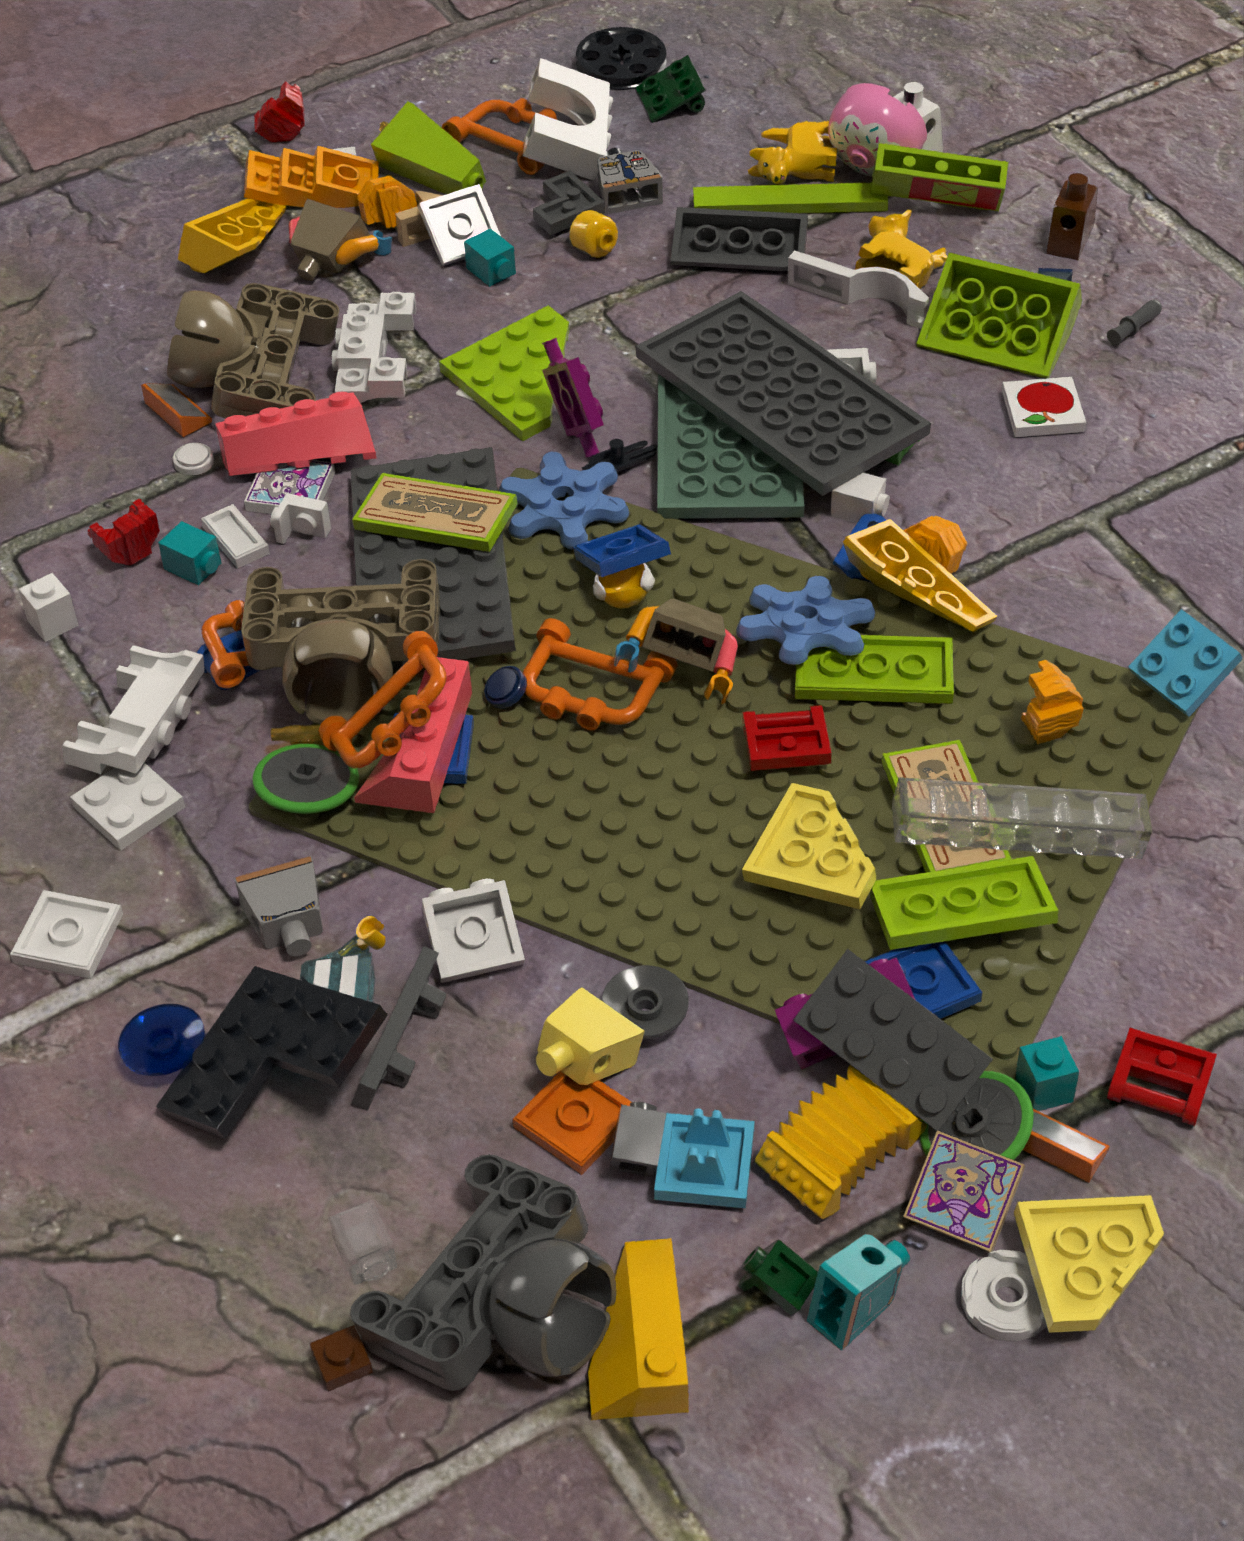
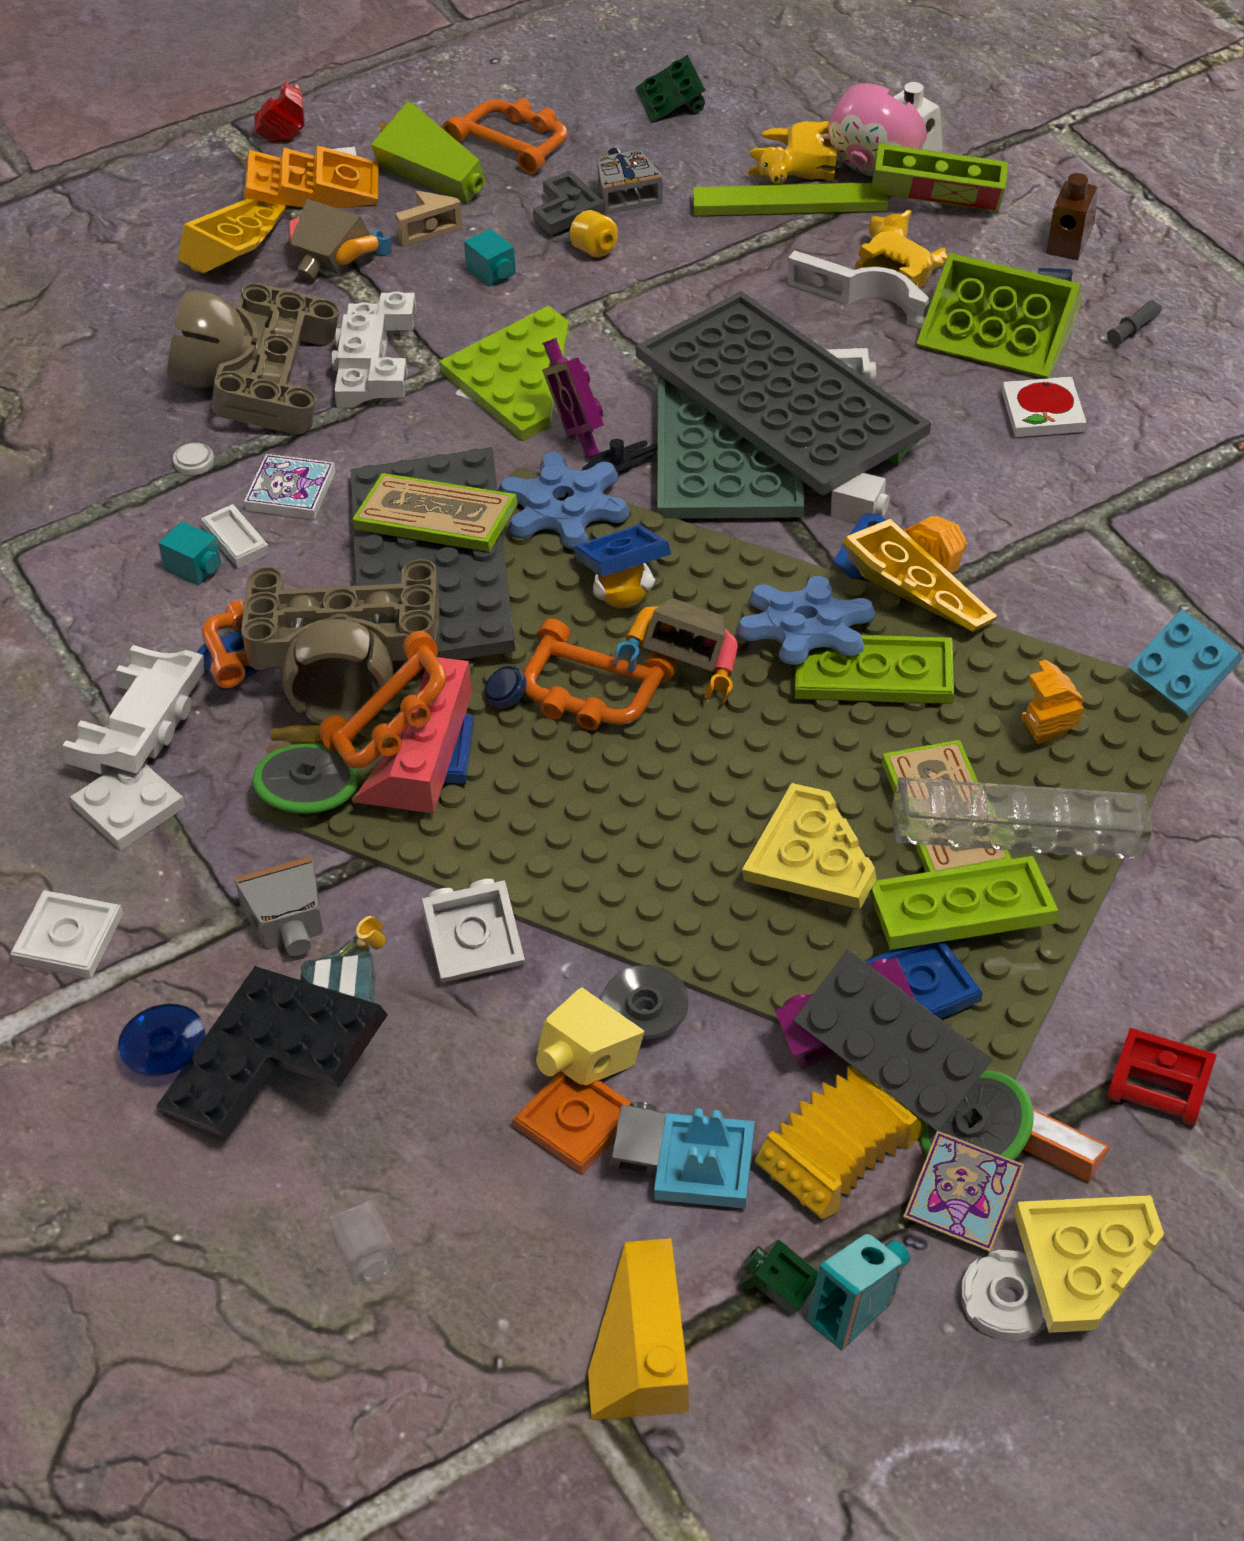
white brick [19,573,79,642] -> none
red hair [87,499,160,566] -> none
orange slope [141,383,212,437] -> none
coral wedge [215,392,376,476] -> none
white bracket [270,493,331,544] -> none
reddish brown plate [309,1325,373,1392] -> none
dark grey beam [350,1154,616,1391] -> none
dark grey hinge [352,946,447,1111] -> none
light orange hair [357,175,417,228] -> none
white tile [418,184,501,267] -> none
white arch [523,58,613,181] -> none
black wedge [576,27,667,90] -> none
dark grey slope [670,207,808,271] -> none
red plate [742,705,832,771] -> none
teal brick [1016,1036,1079,1111] -> none

